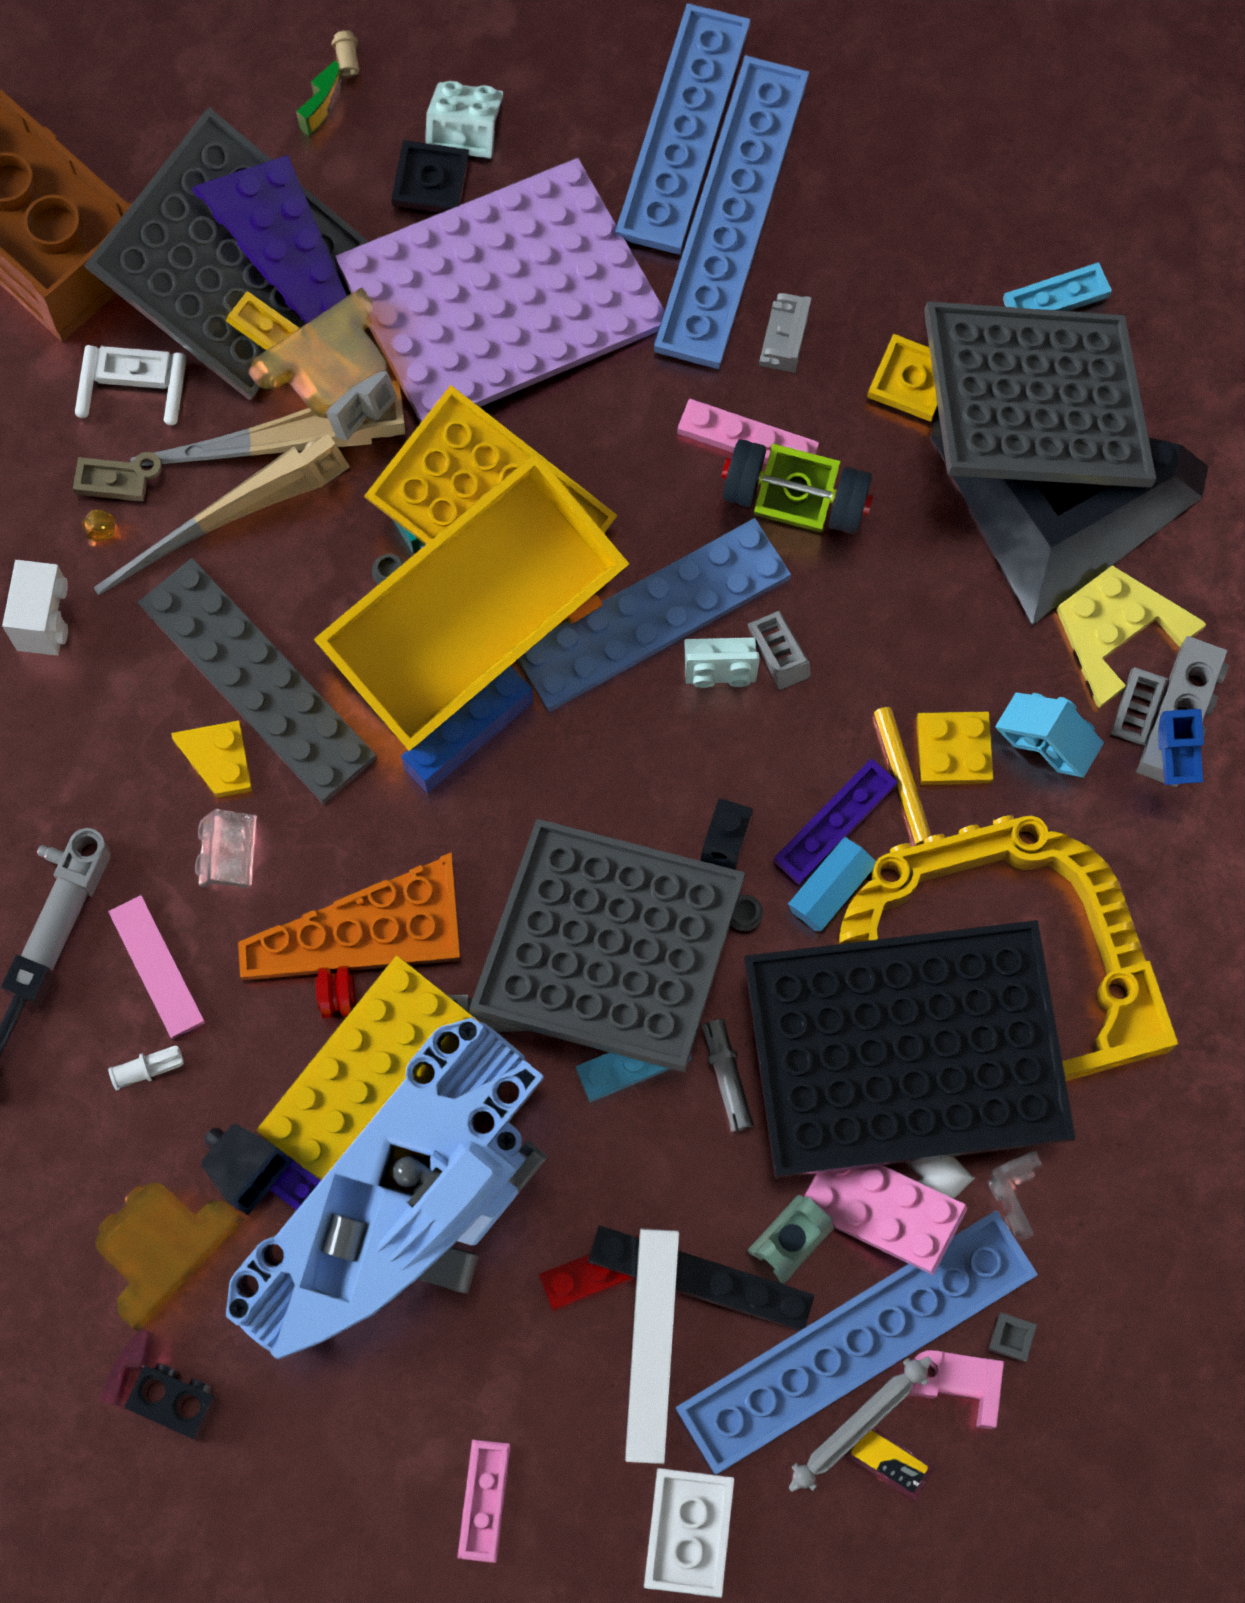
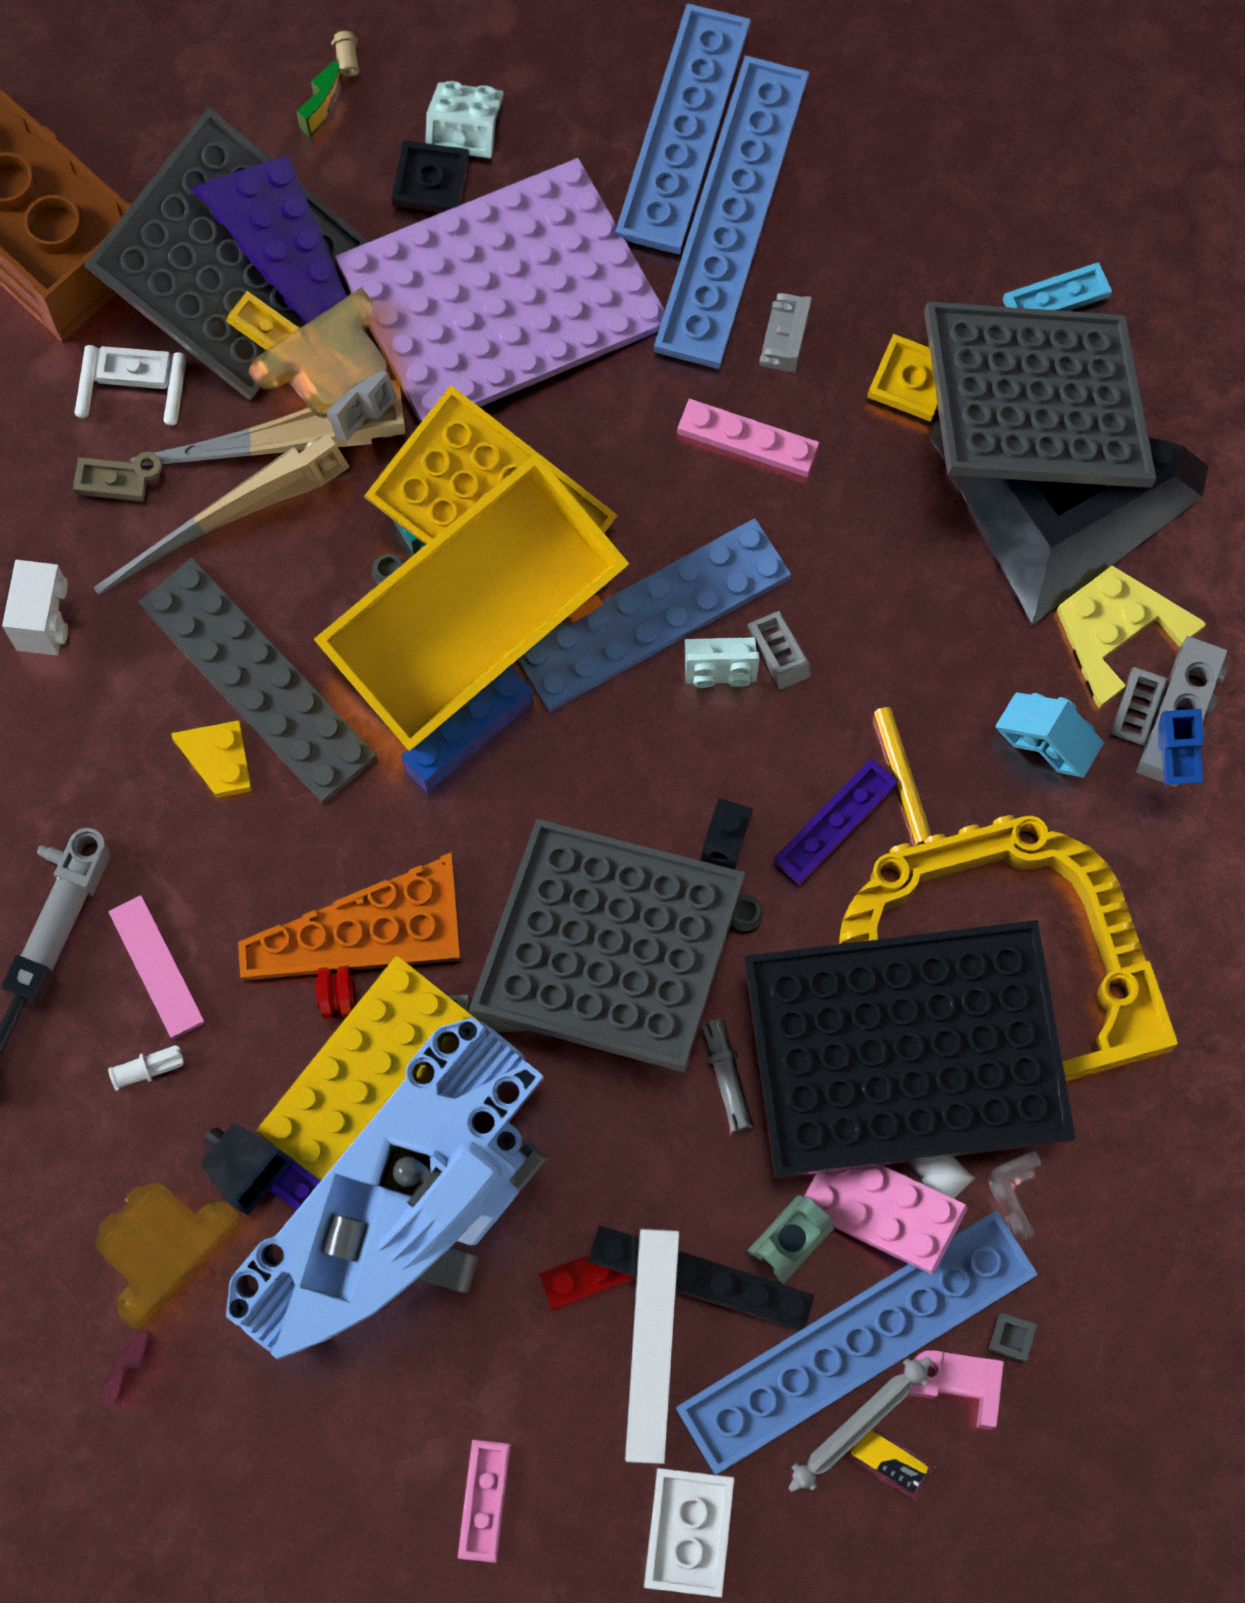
clear yellow plate [81,510,116,541] -> none
black brick [124,1362,219,1442] -> none
clear bracket [195,809,257,888] -> none
medium azure plate [575,1052,692,1103] -> none
brick [721,439,873,534] -> none
dark azure piece [788,837,876,931] -> none
yellow plate [916,711,993,785] -> none

